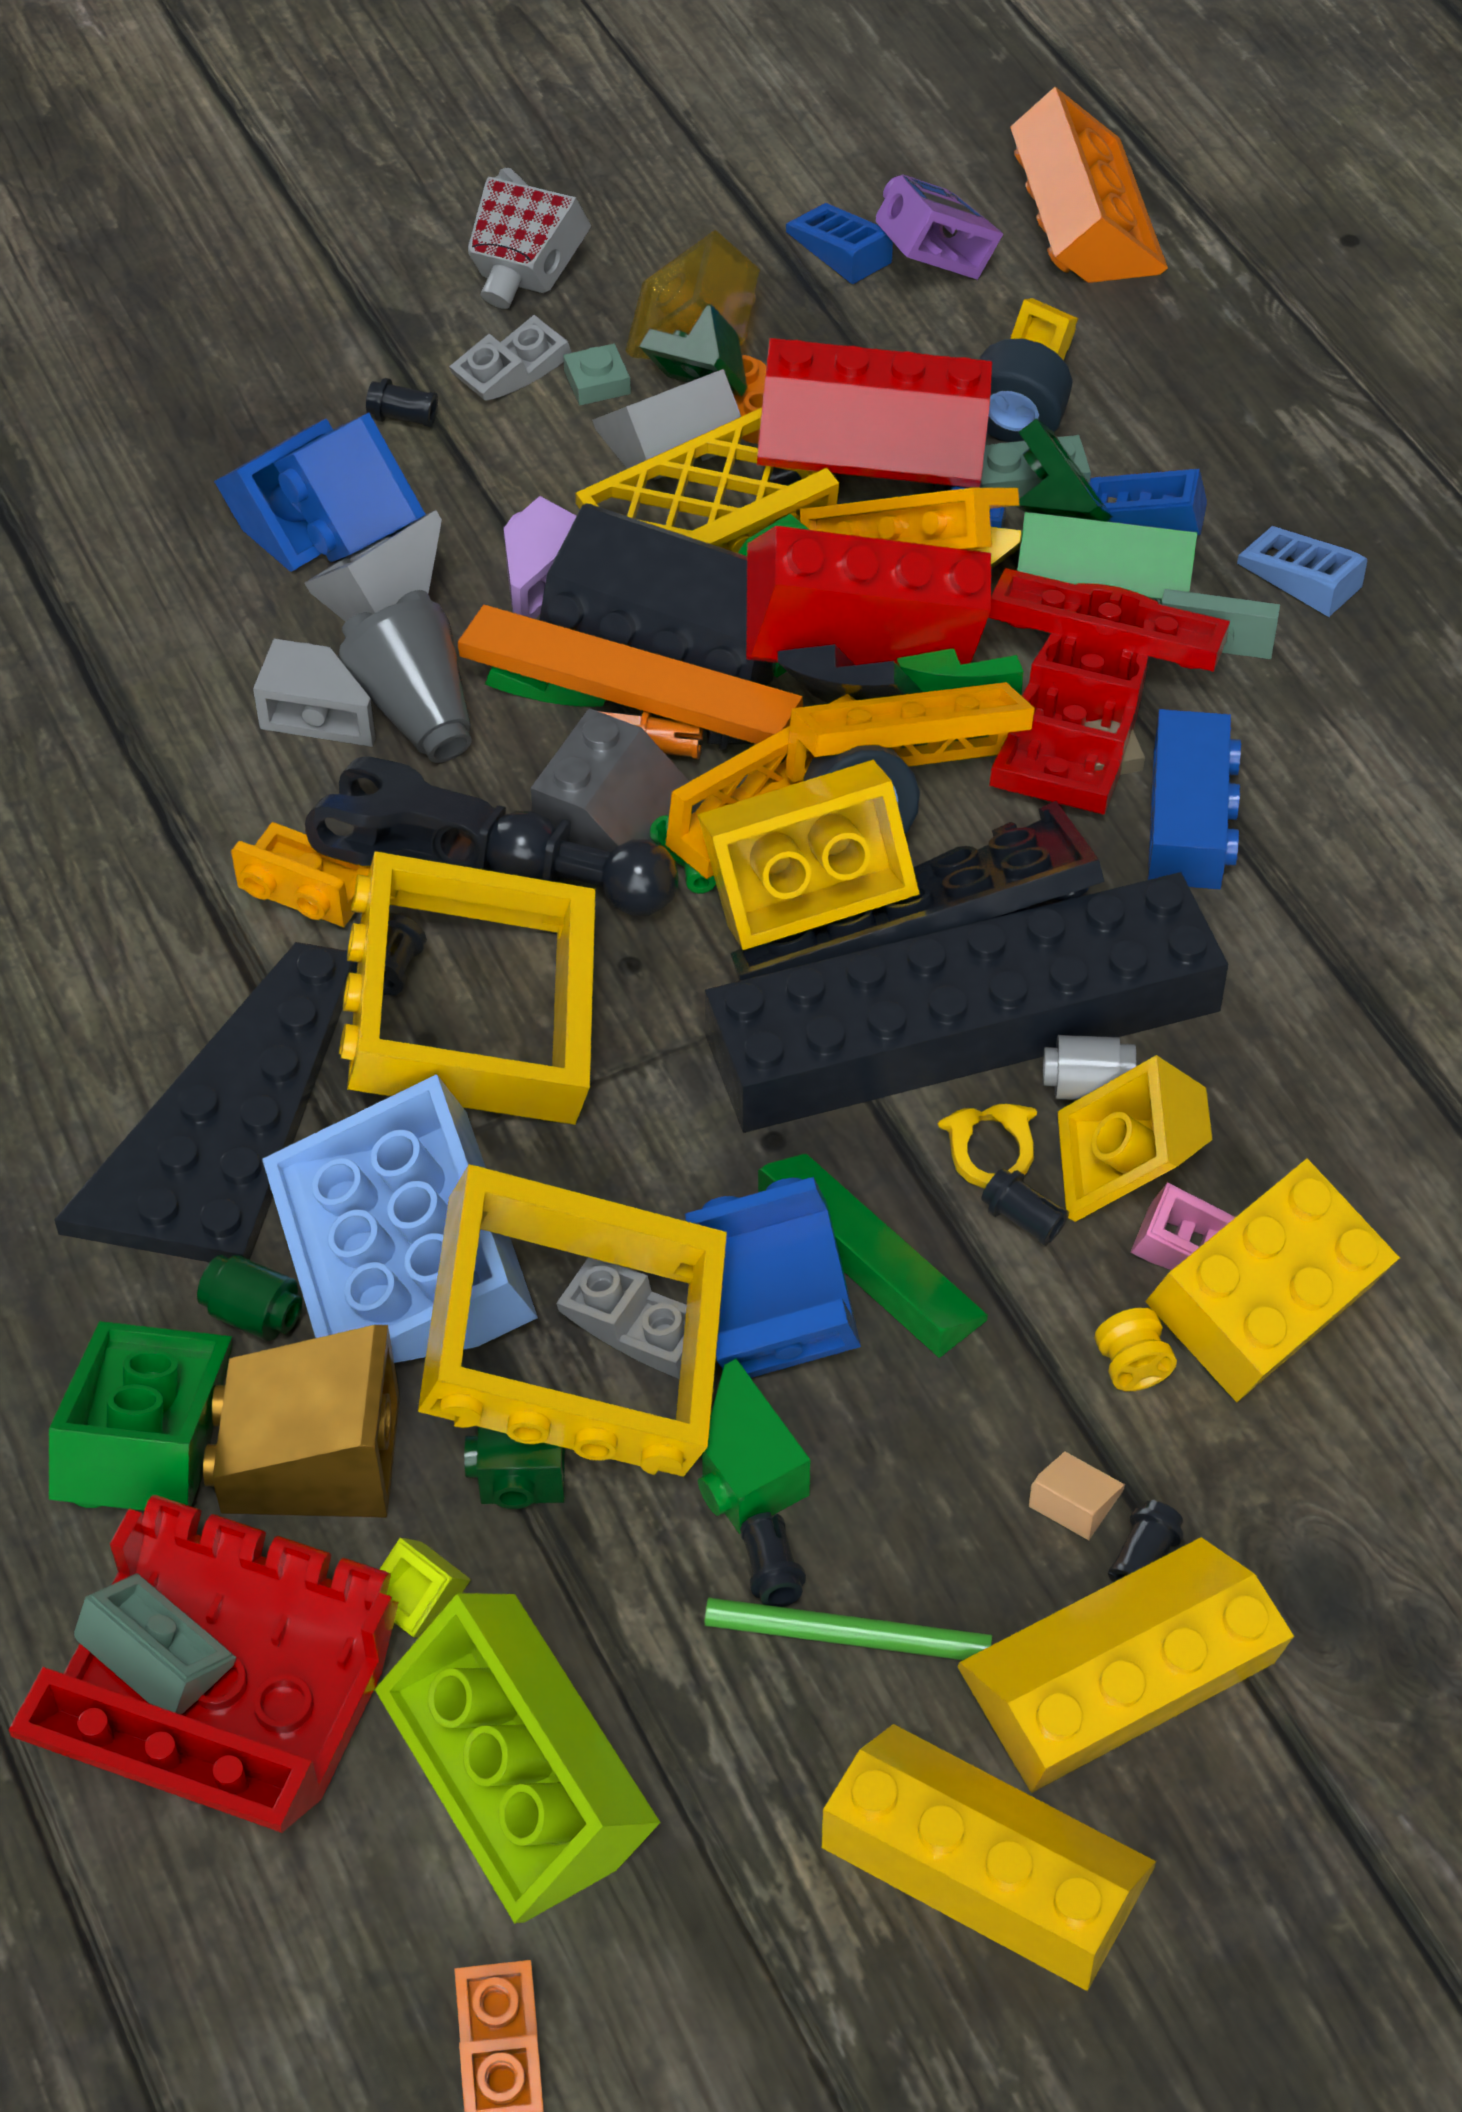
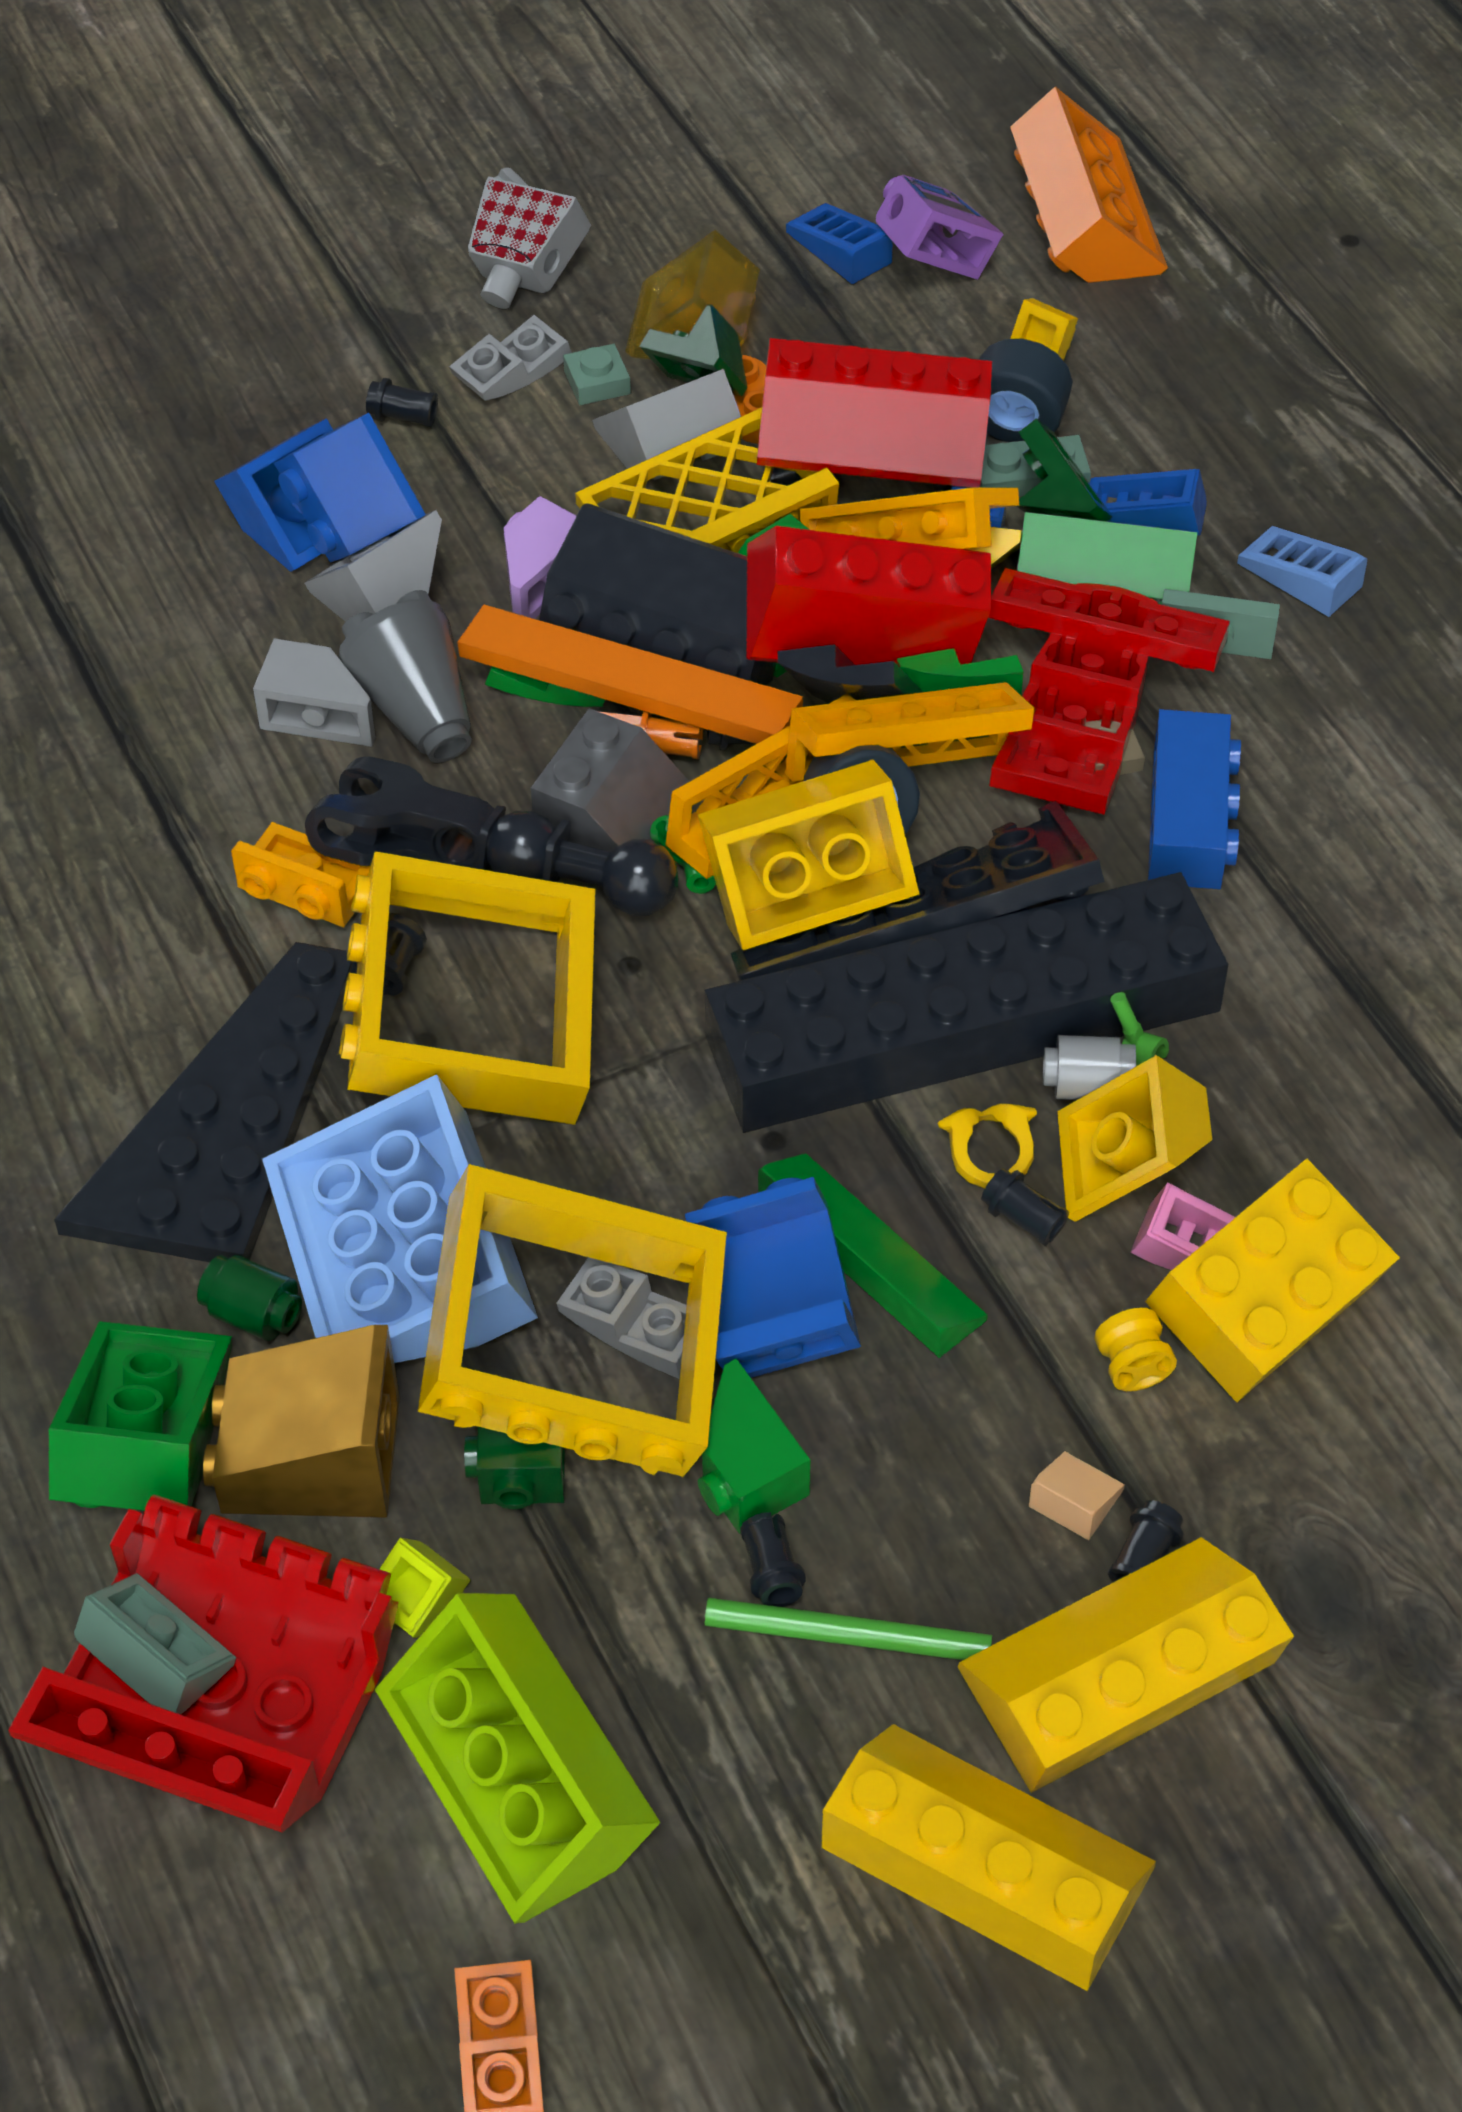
none -> bright green hand [1110,992,1169,1066]

